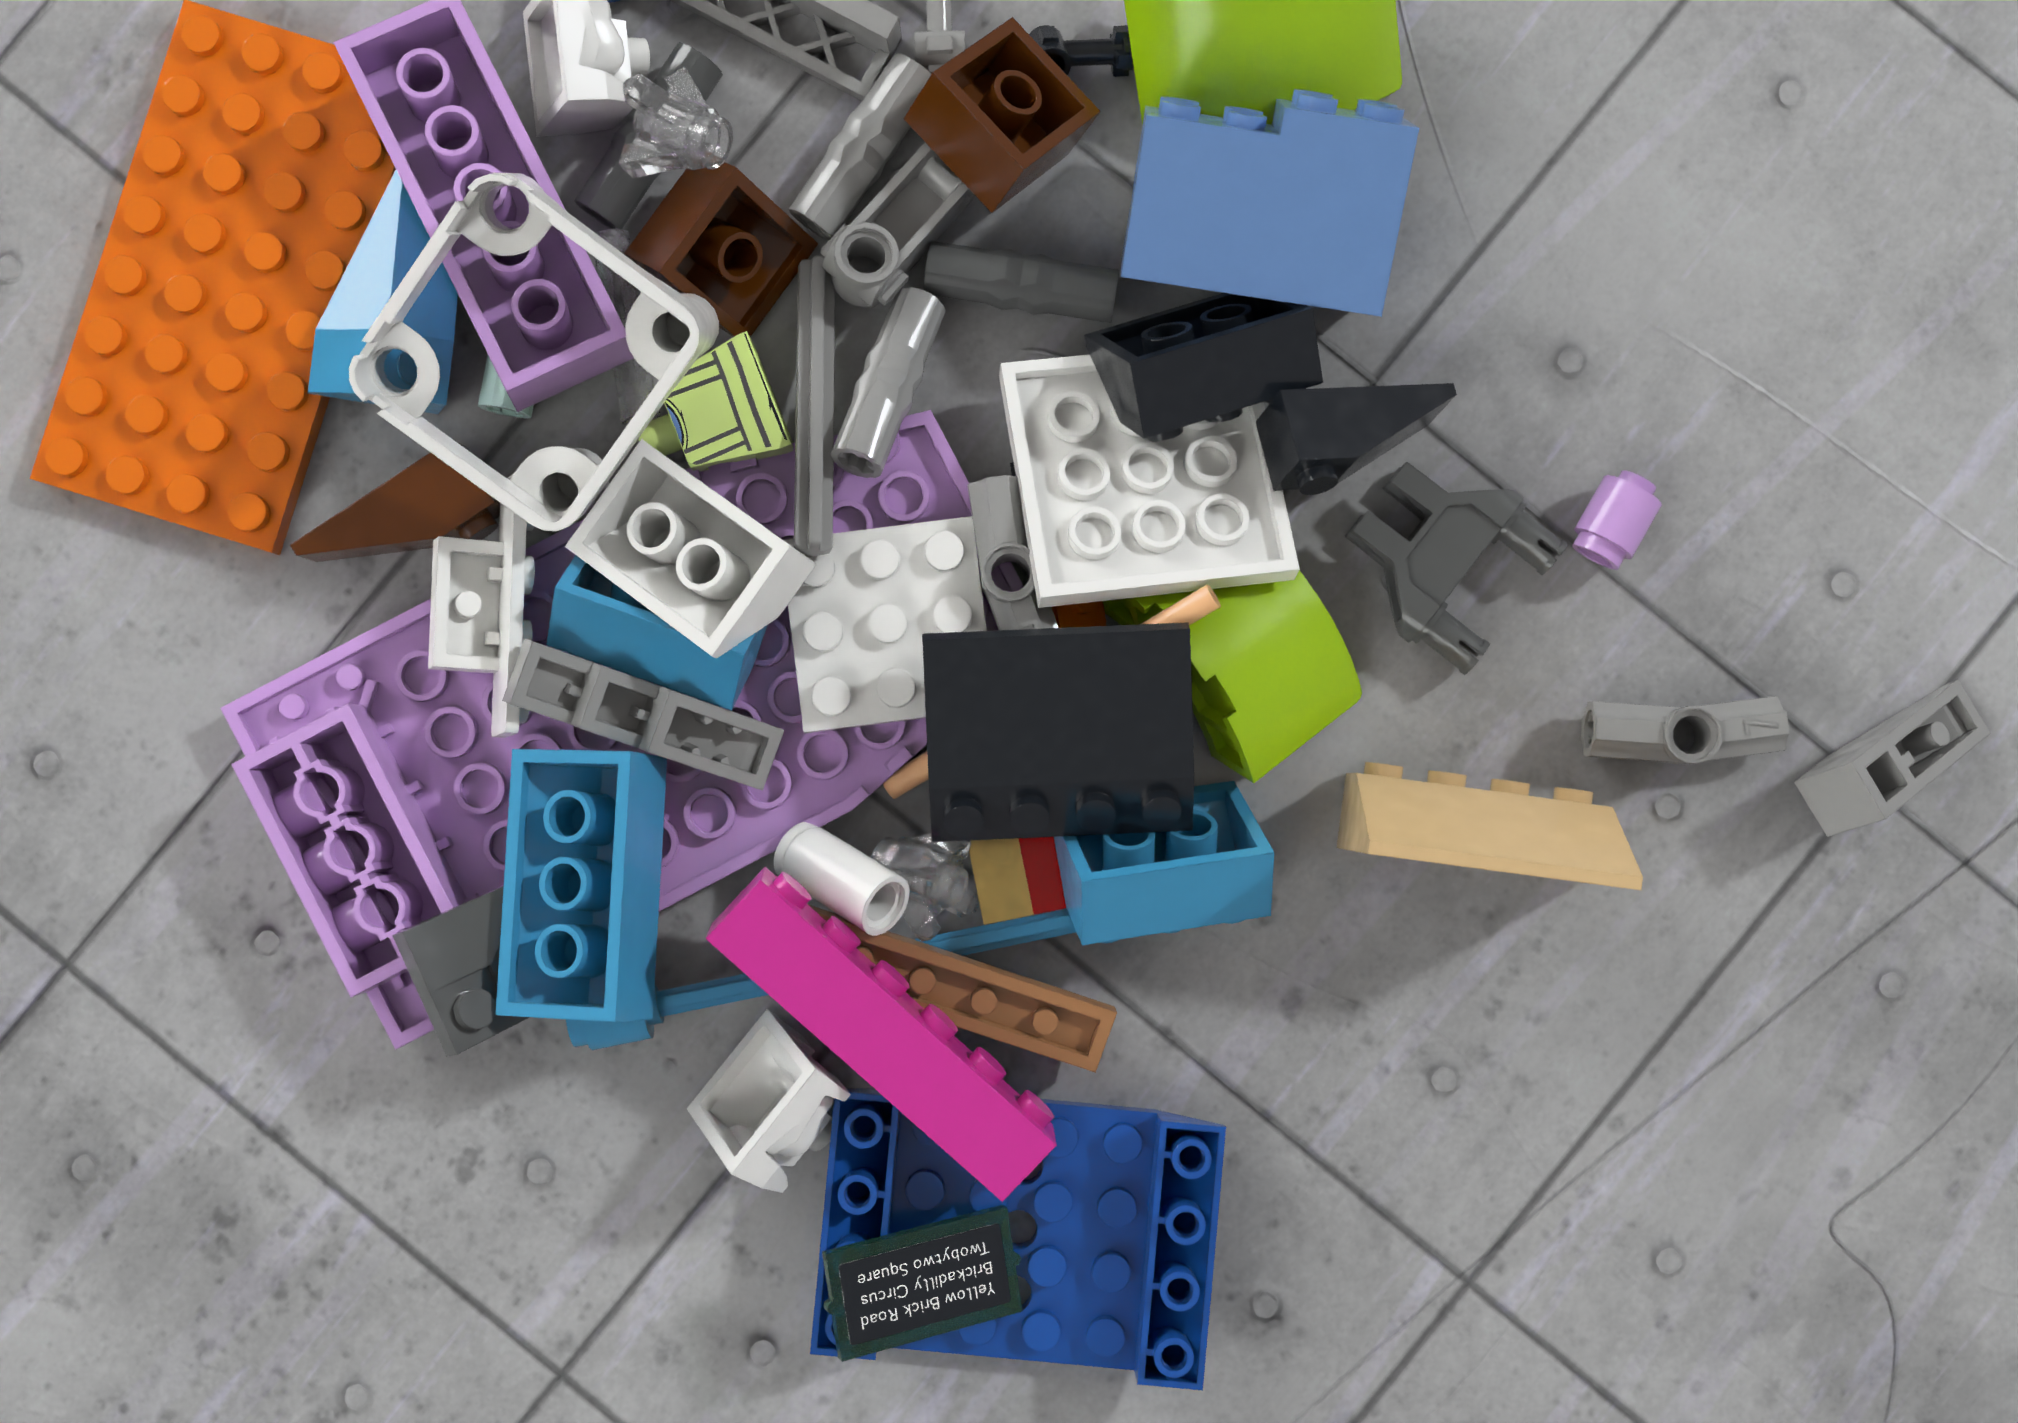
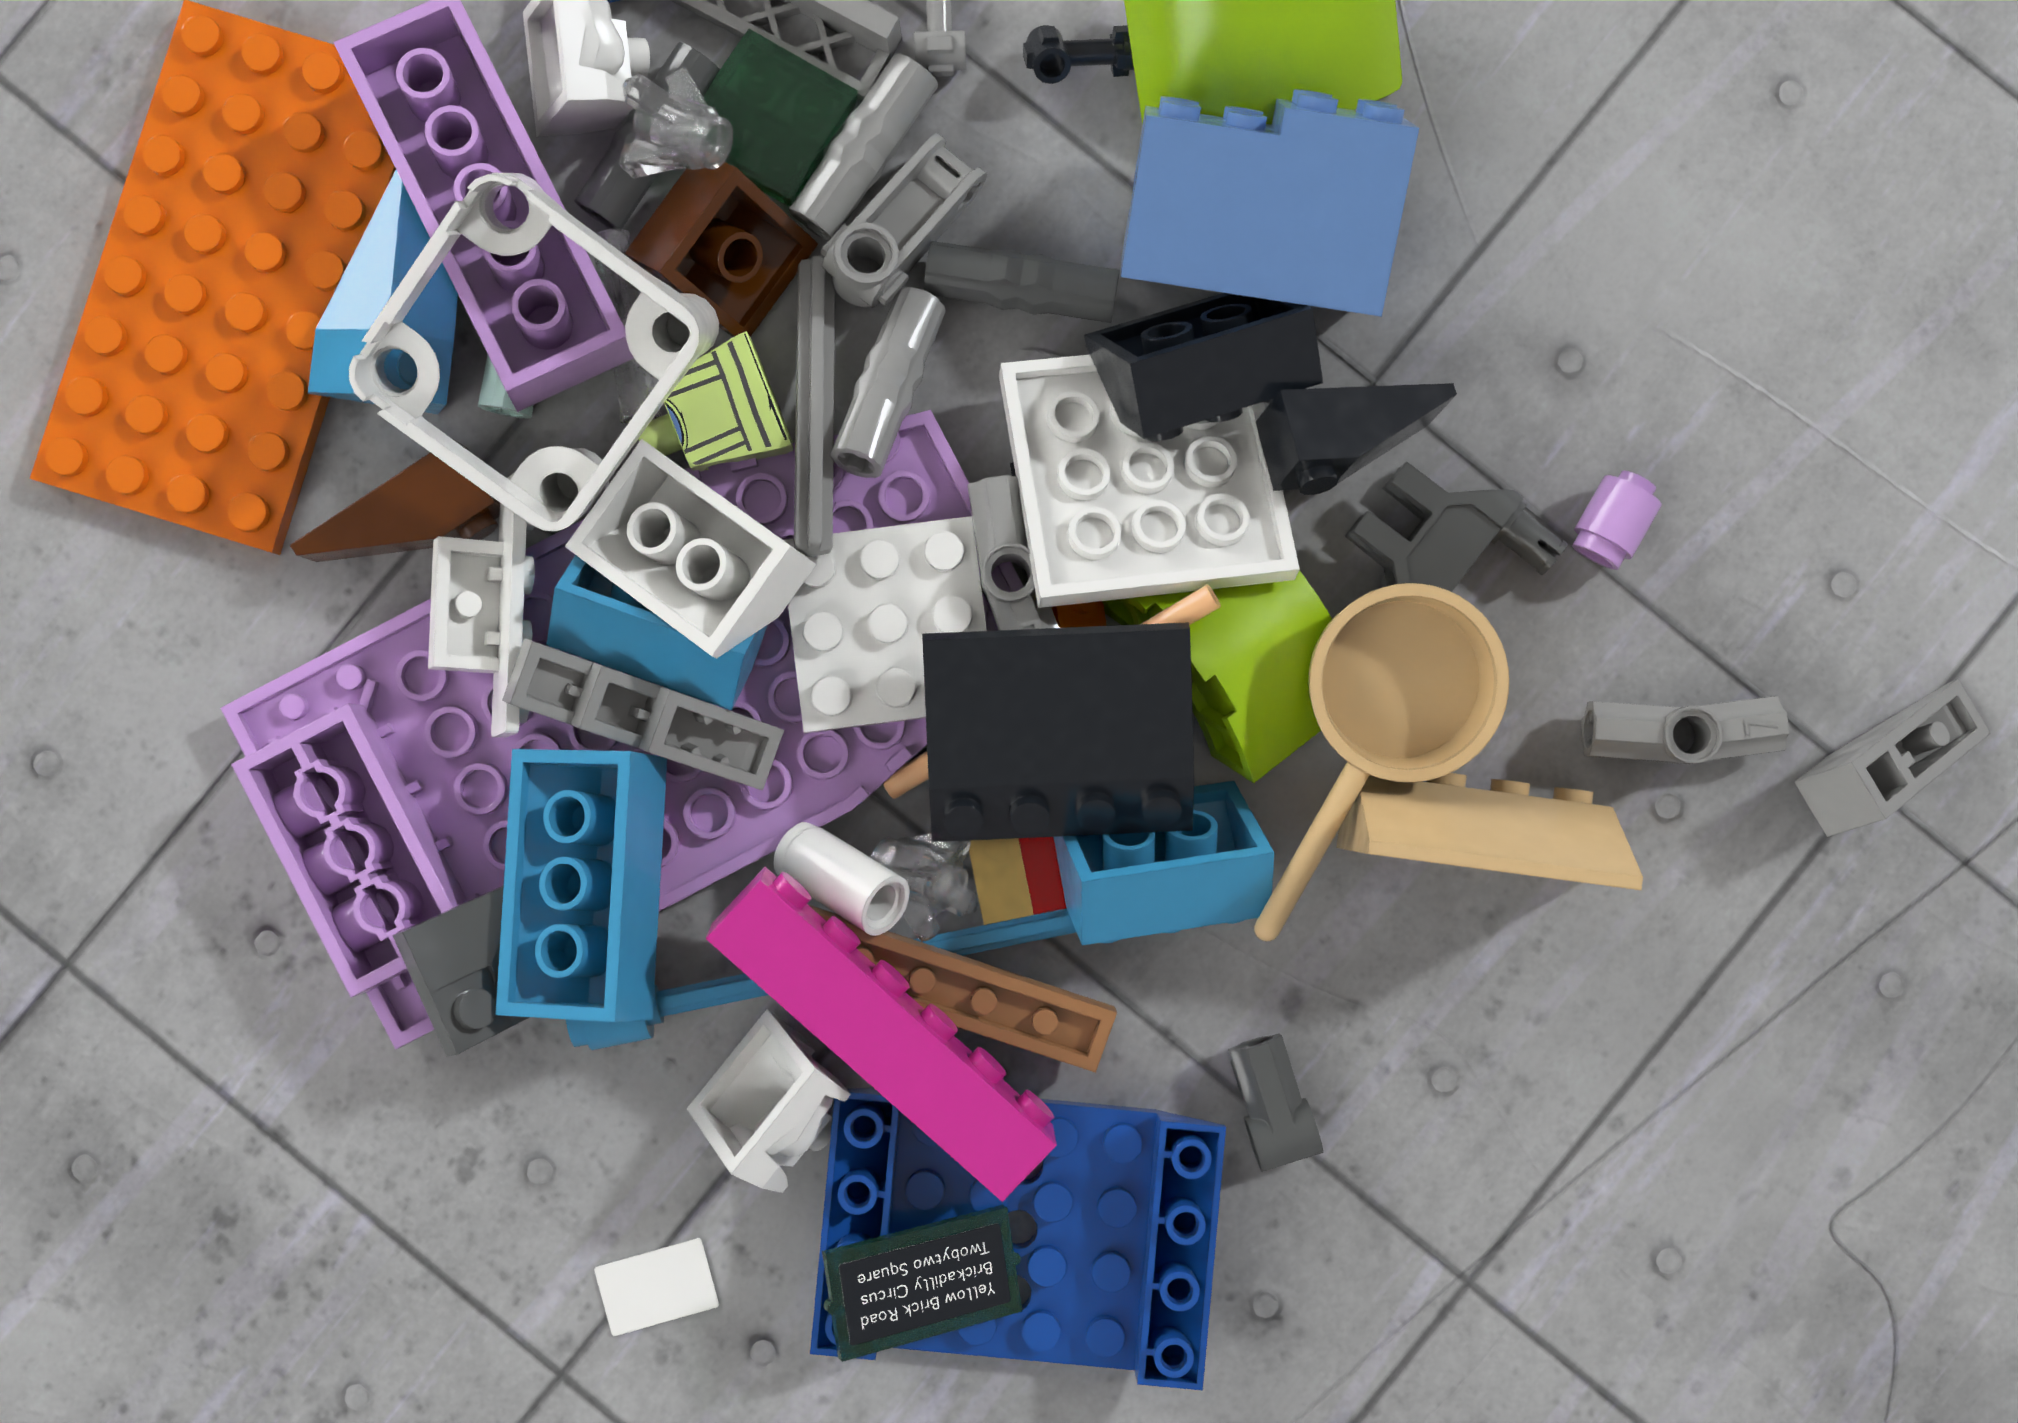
reddish brown brick [903,17,1101,213] -> none
none -> white sticker [594,1238,719,1336]
none -> clear green slope [681,29,858,207]
none -> dark grey piece [1228,1033,1323,1172]
none -> tan piece [1254,583,1509,942]

